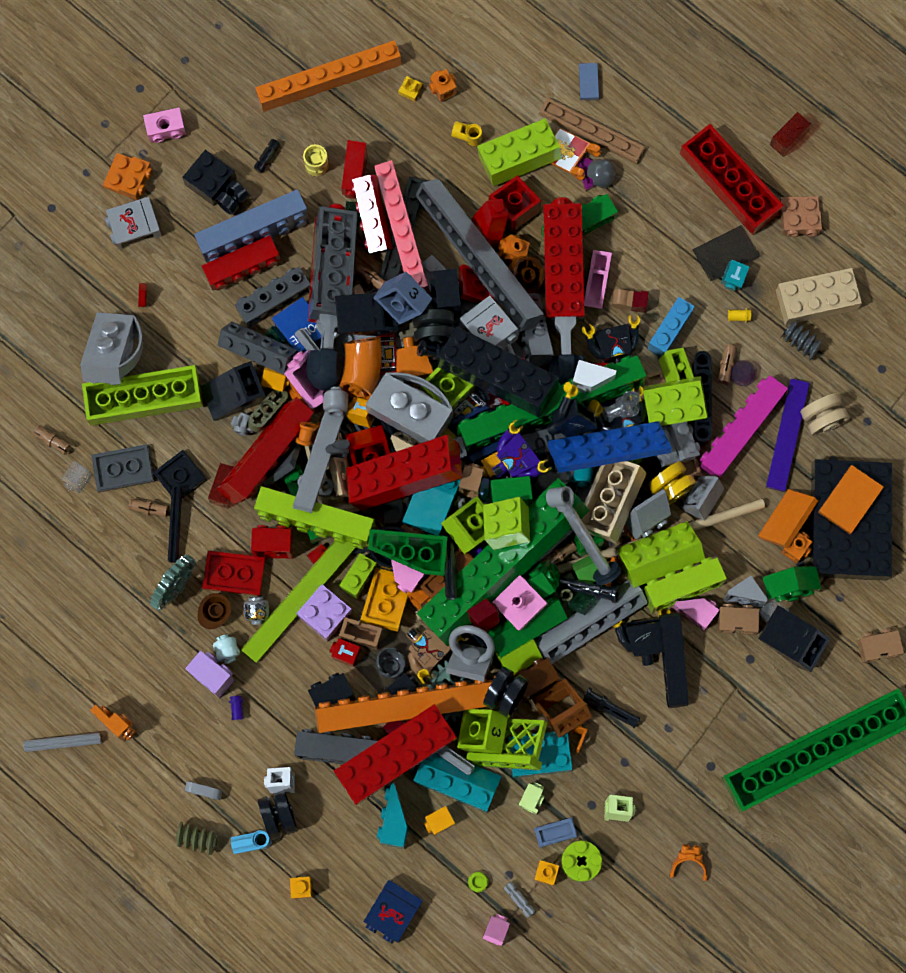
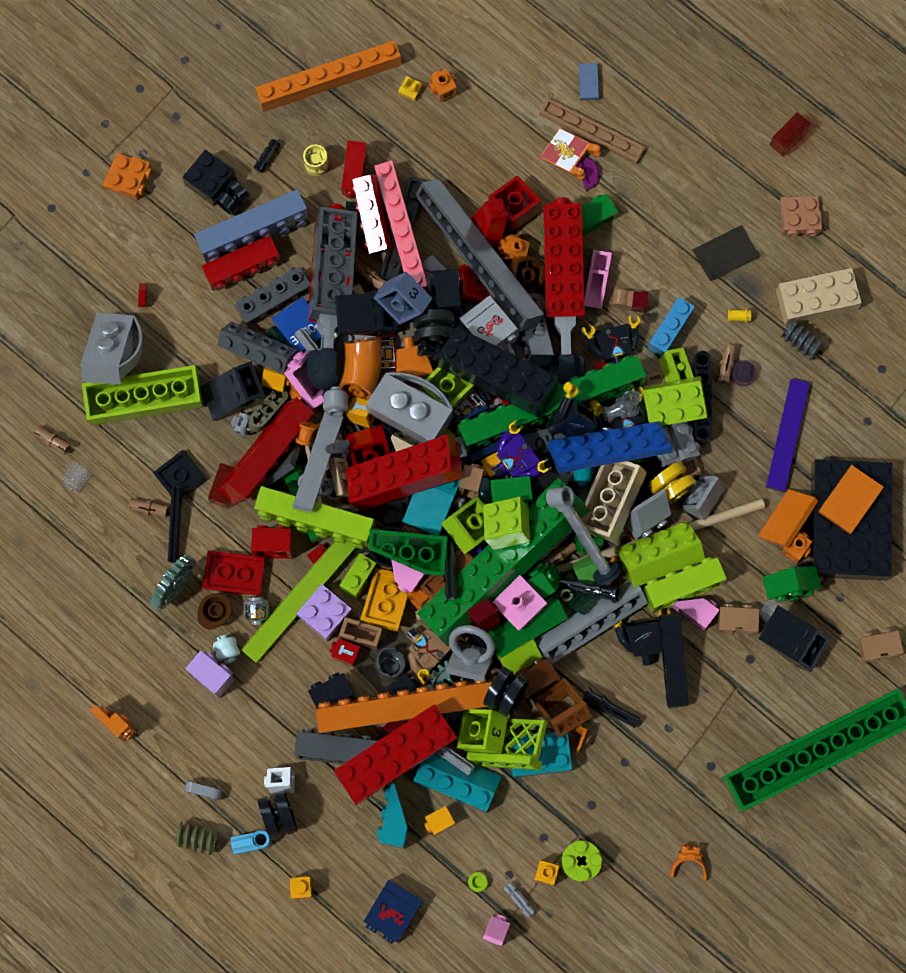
light grey axle [23,733,102,752] -> none
dark grey tile [91,444,155,493] -> none
light grey panel [105,197,162,250] -> none
bright pink brick [143,108,186,143] -> none
dark purple pin [228,696,244,720] -> none
yellow piece [451,121,483,146] -> none
lime brick [477,118,561,186] -> none
yellowish green brick [518,782,545,815] -> none
sand blue tile [534,818,578,848] -> none
white slope [572,360,616,393] -> none
dark grey hair [587,159,616,188] -> none
yellowish green brick [604,795,635,822] -> none
red brick [680,124,784,235] -> none
dark pink brick [700,375,788,479] -> none
teal brick [721,260,749,291] -> none
light grey slope [723,576,767,608] -> none
tan wheel [800,393,850,436] -> none

